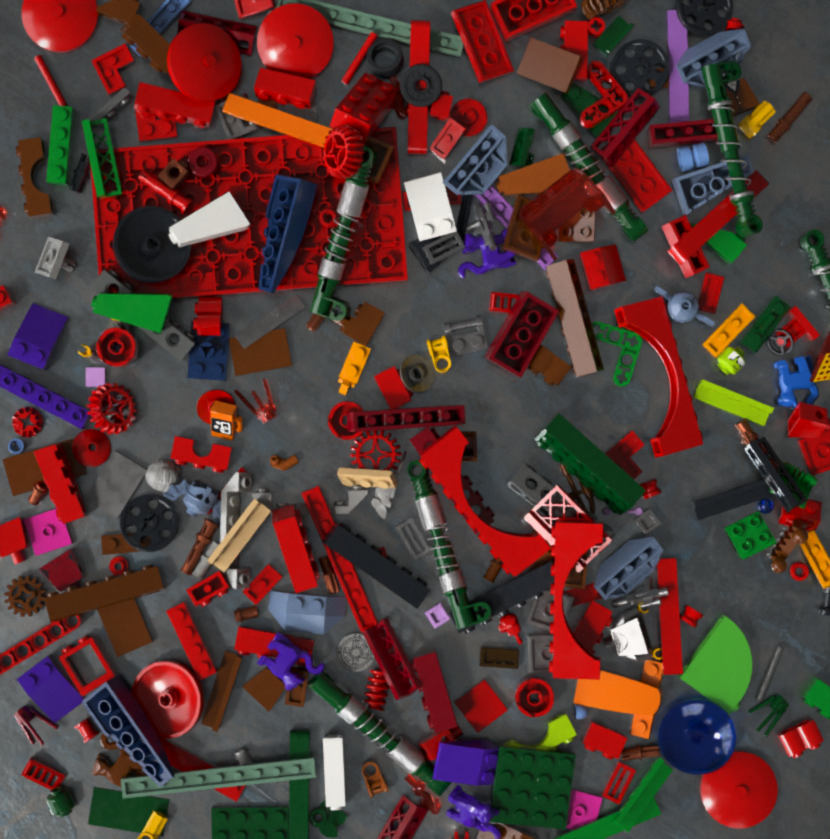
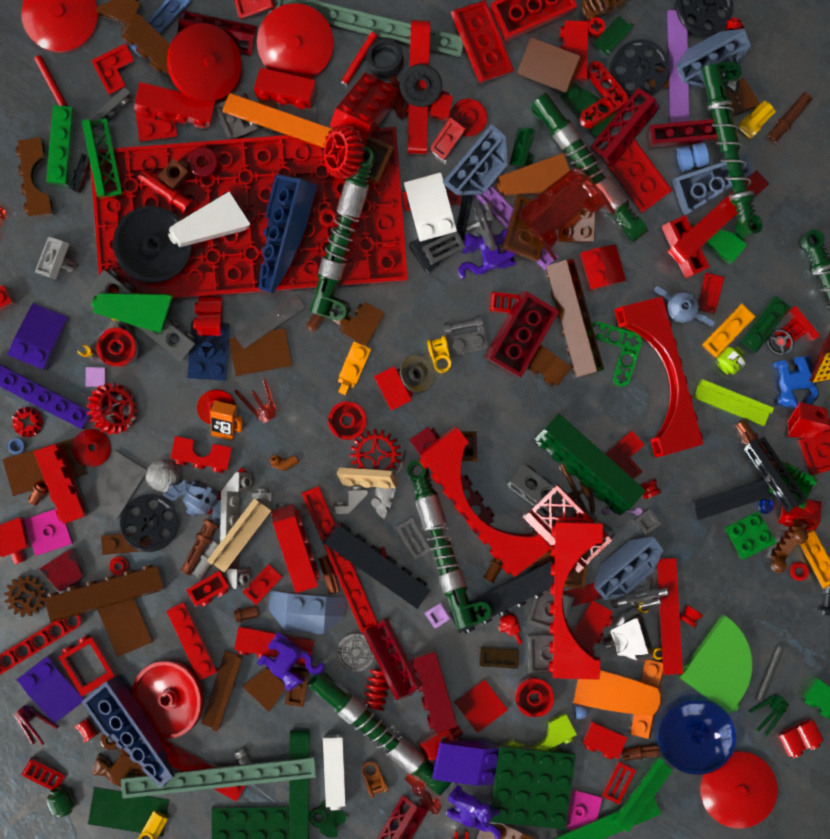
dark red brick [347,405,465,432] -> none

